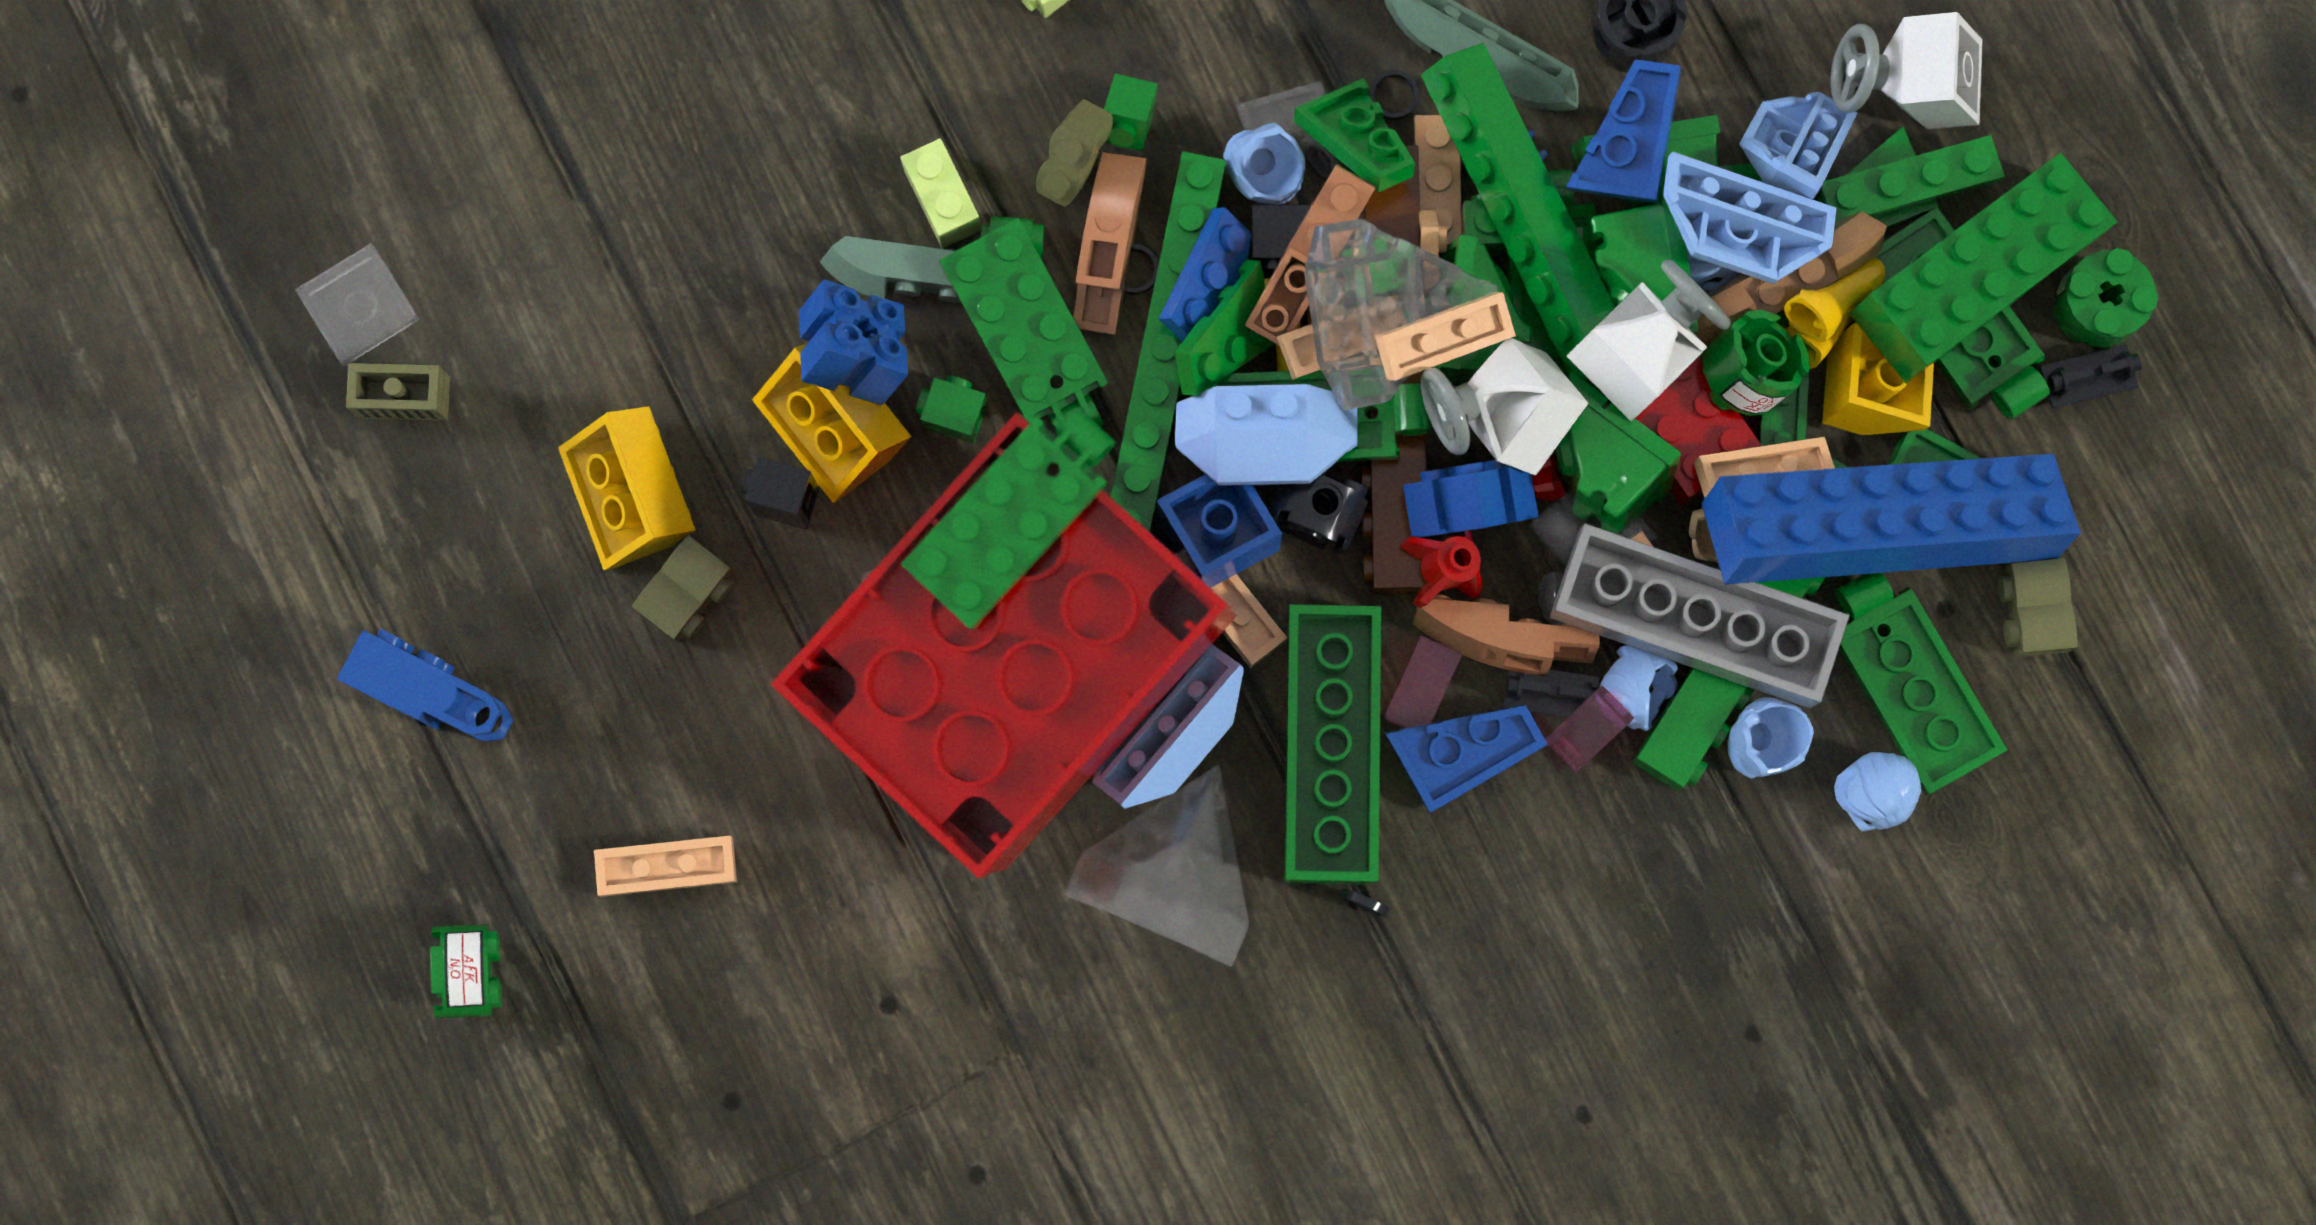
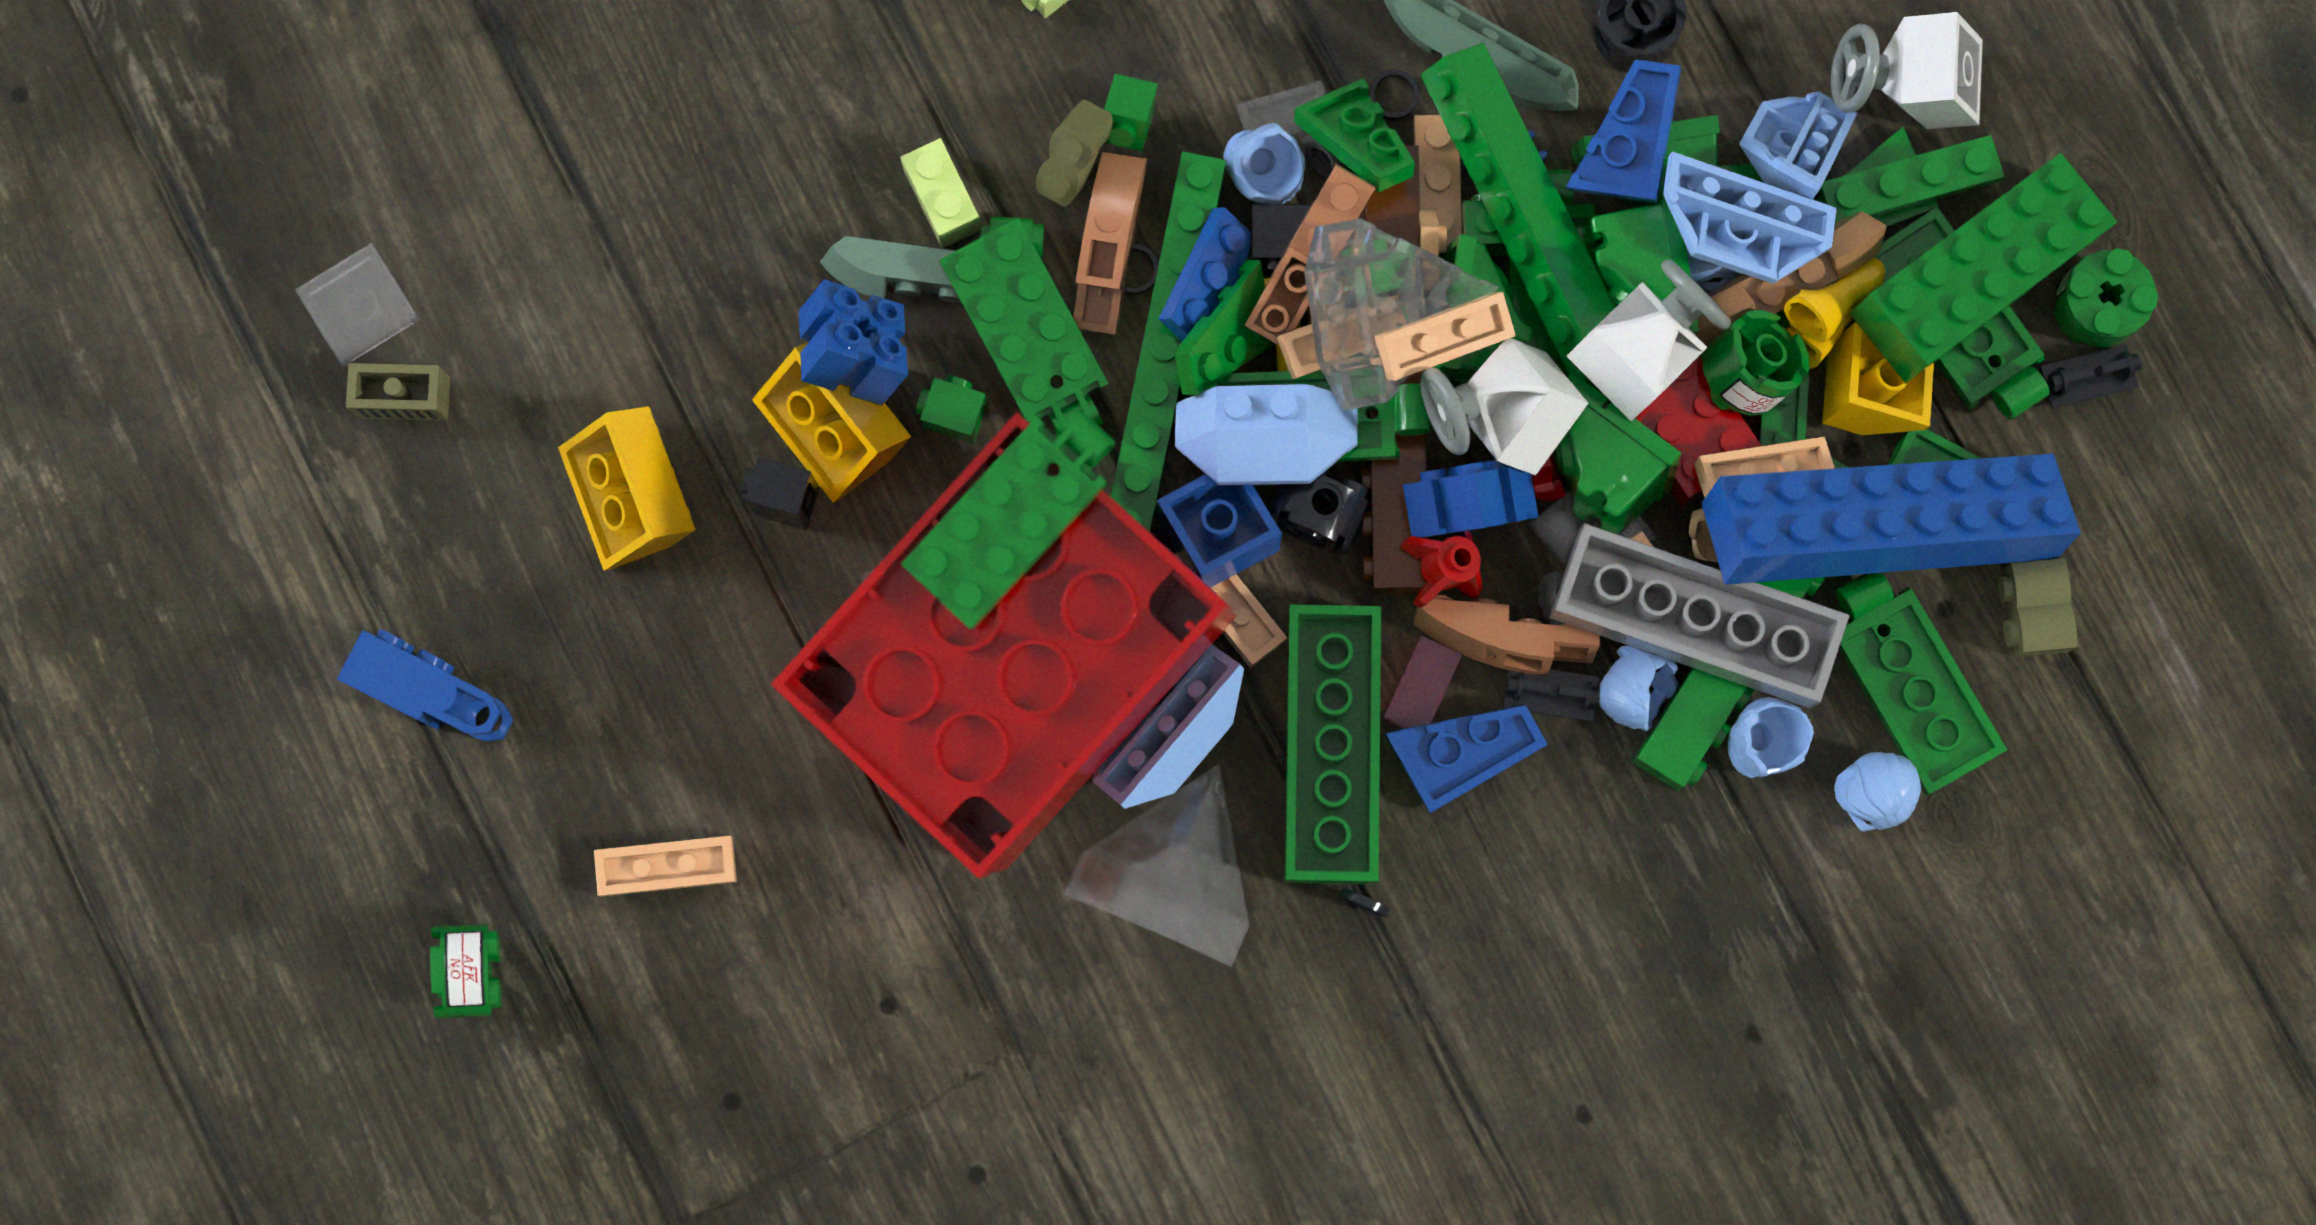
olive brick [632,535,734,643] -> none
clear pink tile [1545,685,1634,773] -> none

